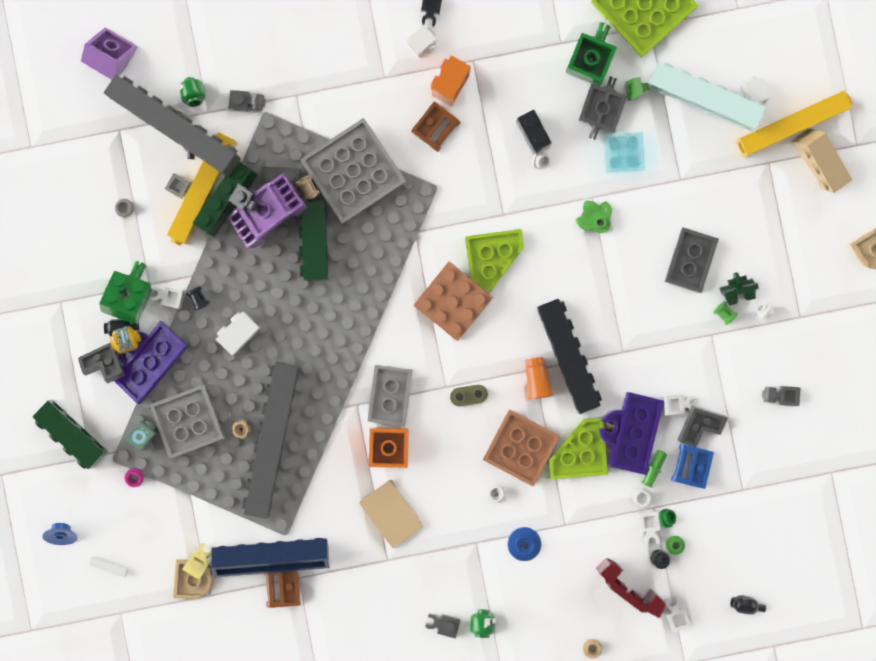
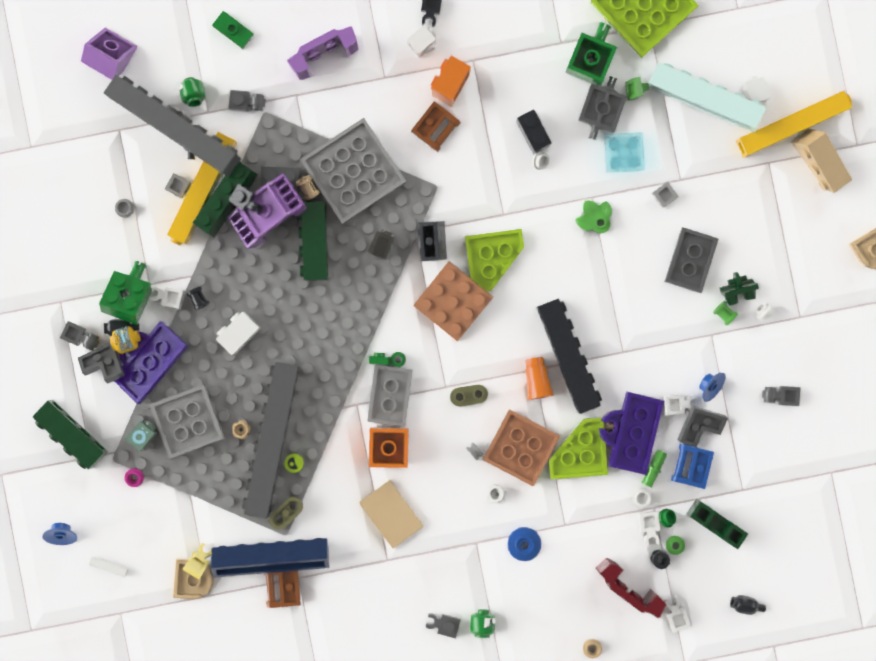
none -> dark grey plate [60,321,100,351]
none -> green plate [212,10,254,50]
none -> olive plate [269,496,303,530]
none -> lime tile [284,453,304,473]
none -> medium lavender plate [287,26,359,80]
none -> clear smoke brick [368,229,395,260]
none -> green plate [369,352,406,367]
none -> black brick [418,221,447,261]
none -> light grey bush [466,442,484,460]
none -> light grey plate [651,182,679,209]
none -> dark green arch [686,499,749,549]
none -> blue piece [699,372,726,402]

